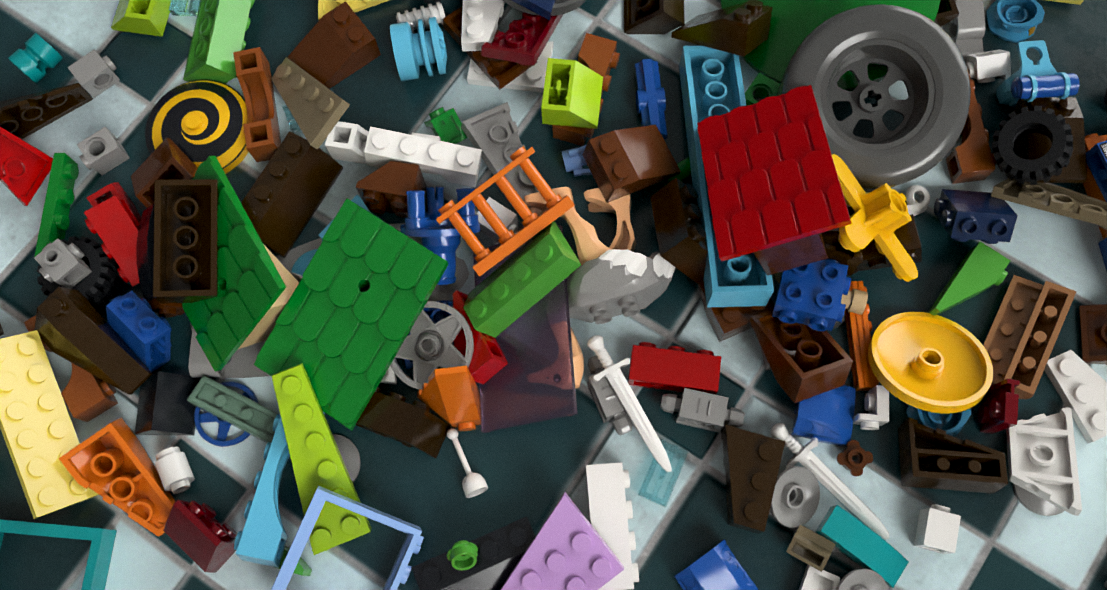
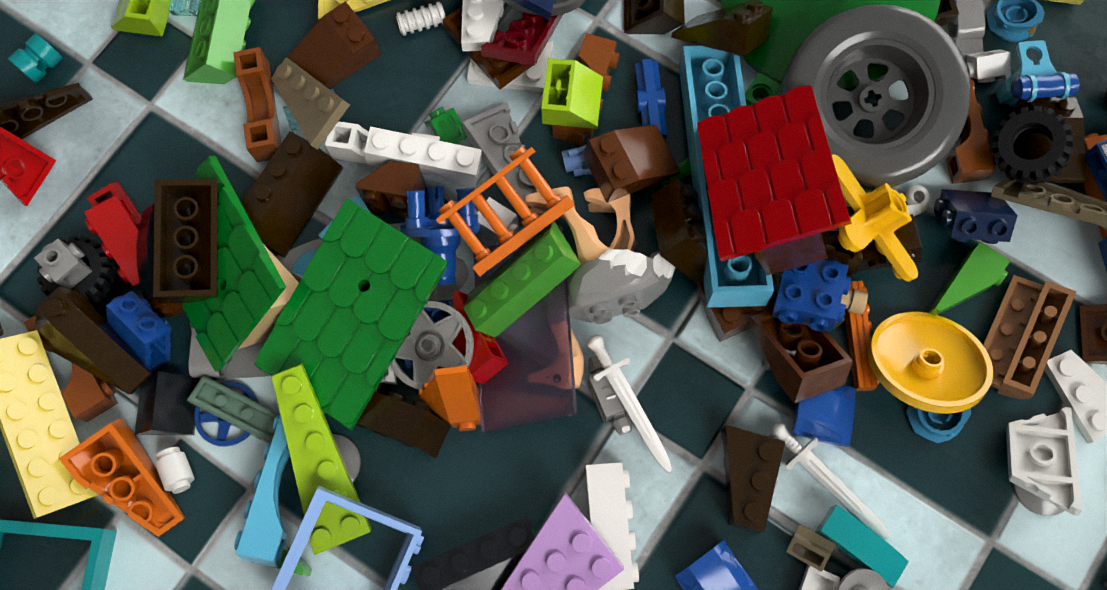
green plate [34,153,79,257] -> none
light grey brick [67,49,120,98] -> none
light grey brick [77,127,130,175] -> none
reddish brown slope [131,138,198,208] -> none
dish [145,80,249,174] -> none
dark red slope [163,500,237,573] -> none
medium azure wheel [390,17,448,81] -> none
white hinge [447,428,488,498] -> none
bright green plate [447,540,478,570] -> none
red brick [628,342,721,395] -> none
clear light blue tile [638,439,689,507] -> none
light grey piece [660,388,745,433] -> none
light grey dish [770,466,820,528] -> none
reddish brown plate [836,440,873,477] -> none
white bracket [853,385,889,430] -> none
dark brown wedge [898,417,1008,494] -> none
white brick [914,504,961,554] -> none
dark red plate [977,379,1020,434] -> none

